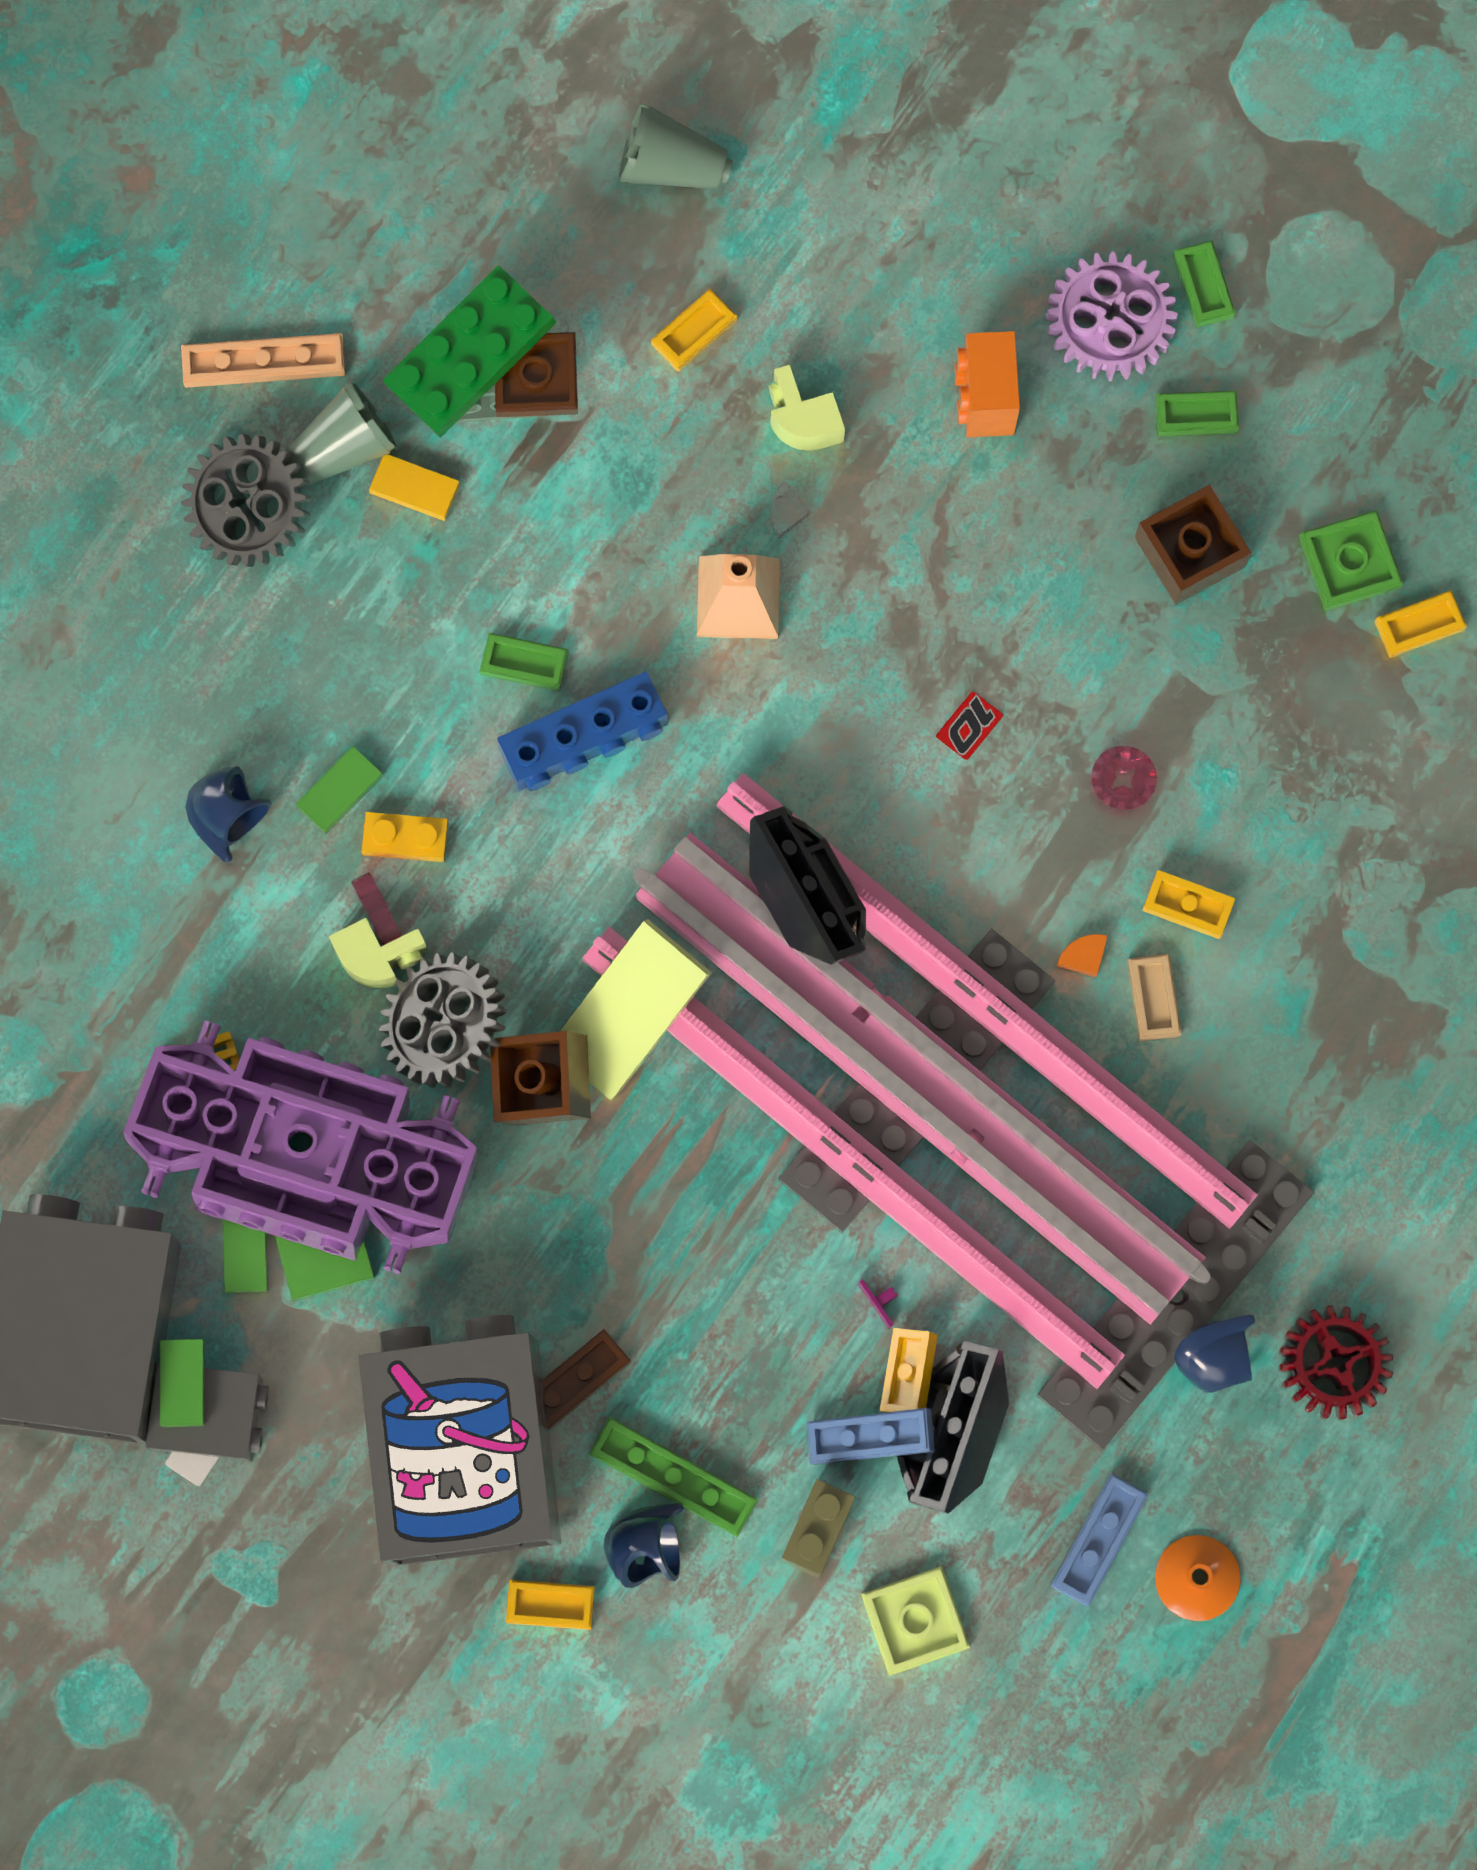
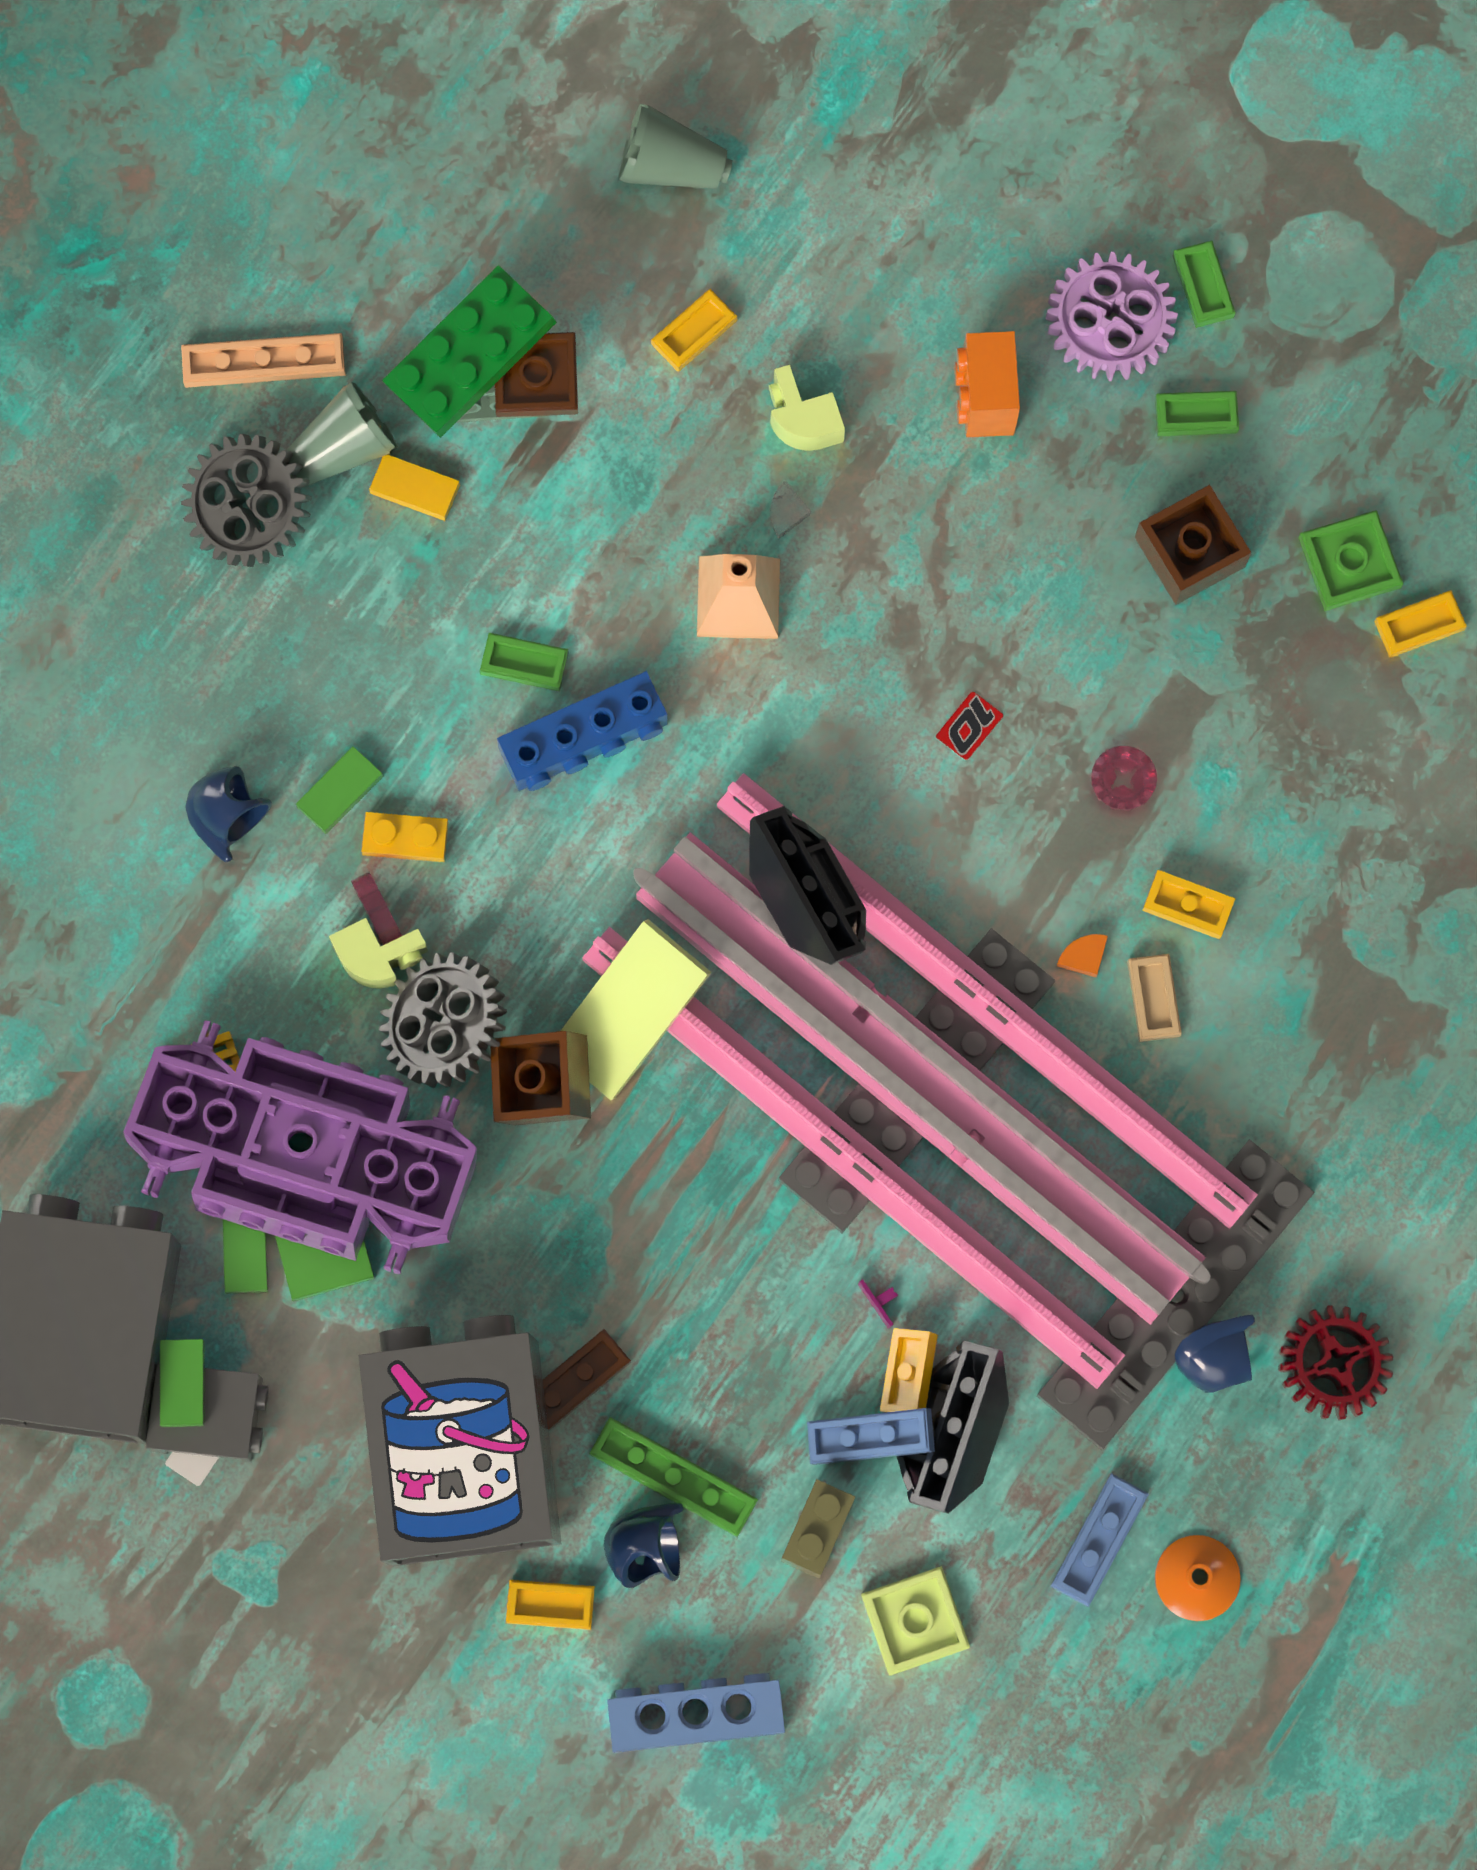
none -> medium blue brick [607,1673,785,1753]

